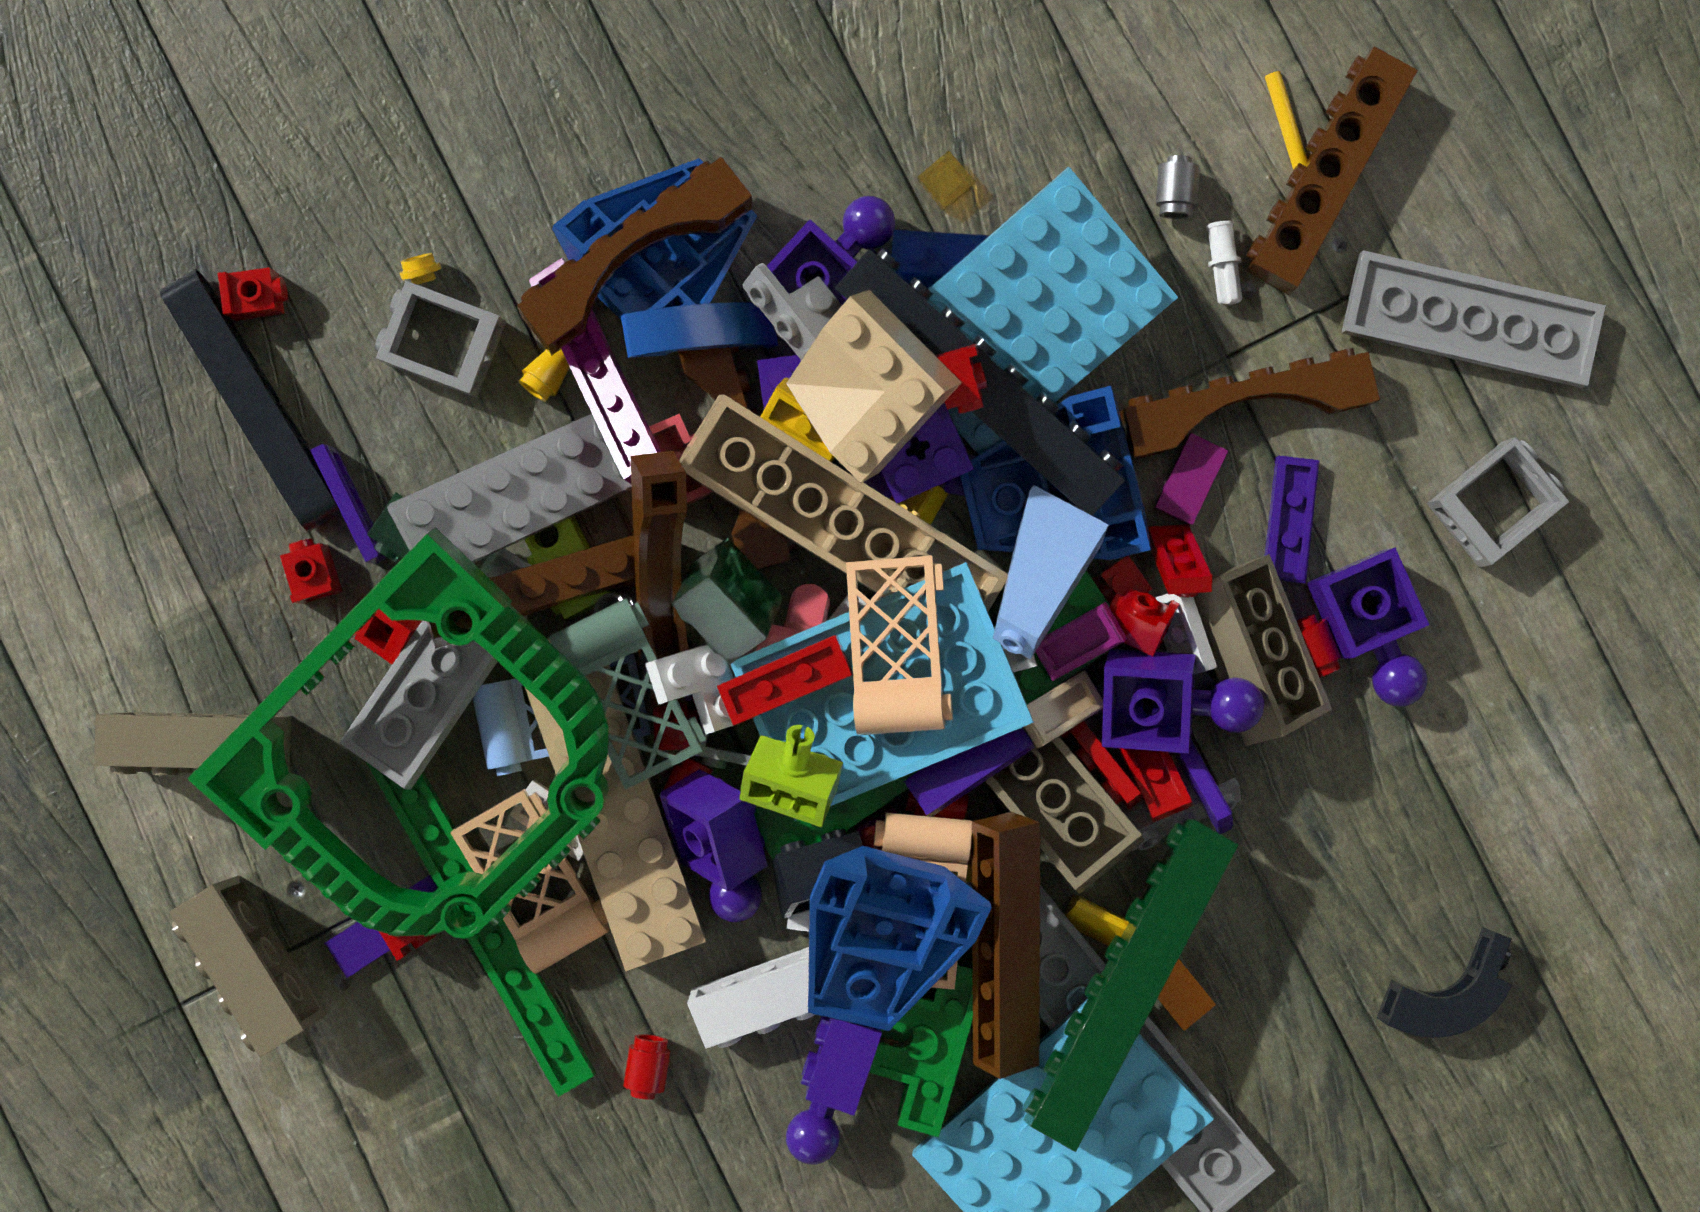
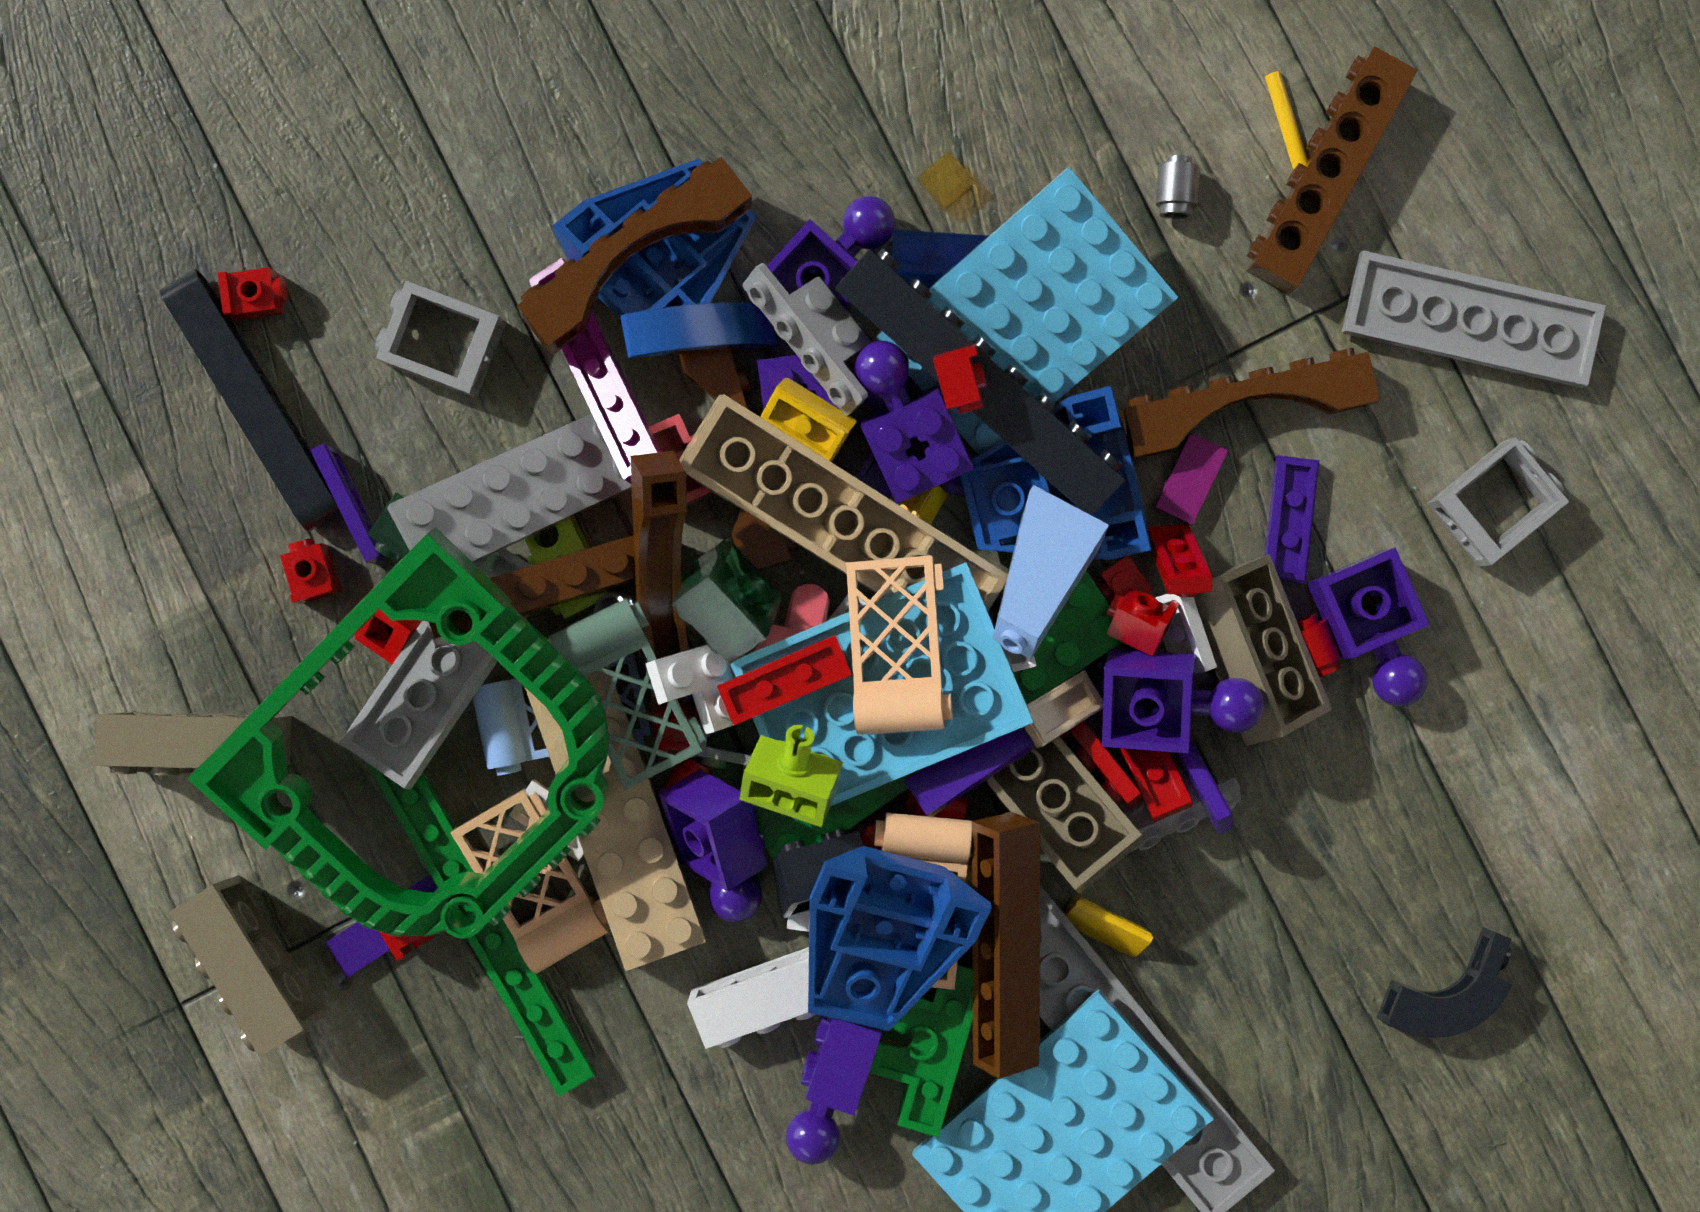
yellow plate [400,253,441,285] -> none
yellow cone [519,349,570,402] -> none
red brick [623,1034,671,1100] -> none
tan slope [786,290,962,483] -> none
dark green brick [1023,819,1239,1152] -> none
magenta tile [1035,602,1128,681] -> none
orange tile [1157,959,1216,1031] -> none
white axle [1206,220,1242,305] -> none

